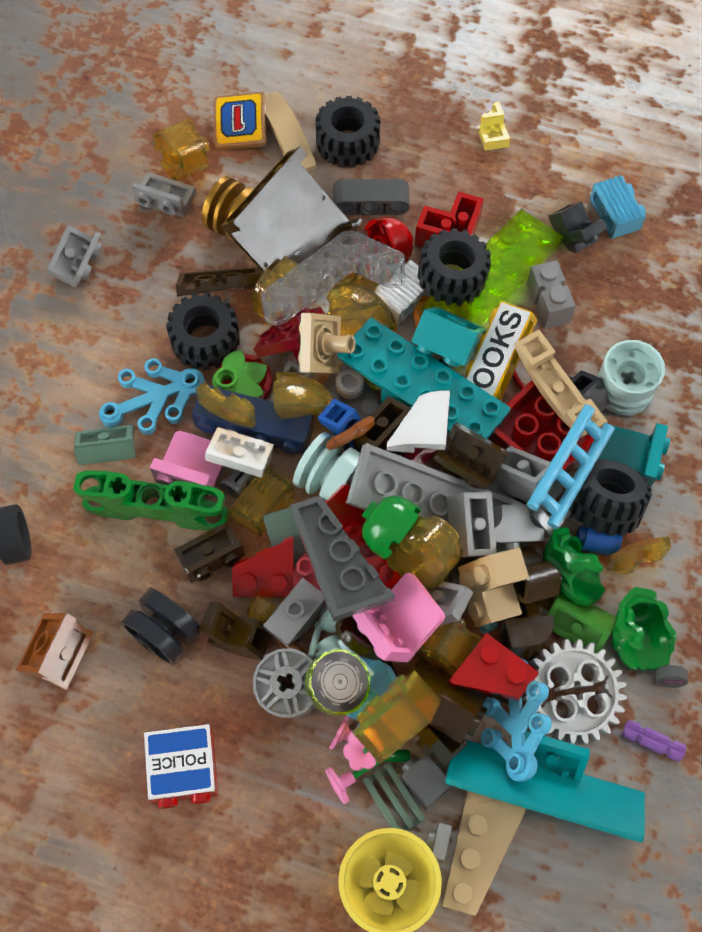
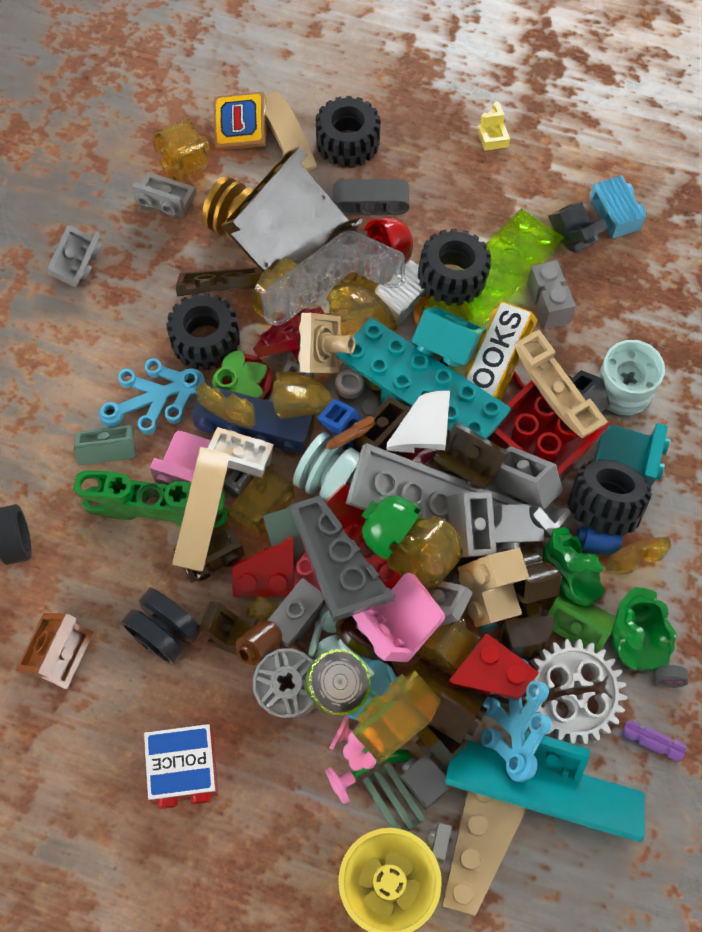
red brick [414,191,484,248] -> none
medium azure bar [526,404,614,529] -> none
none -> tan slope [172,447,230,572]
none -> reddish brown brick [236,620,283,666]

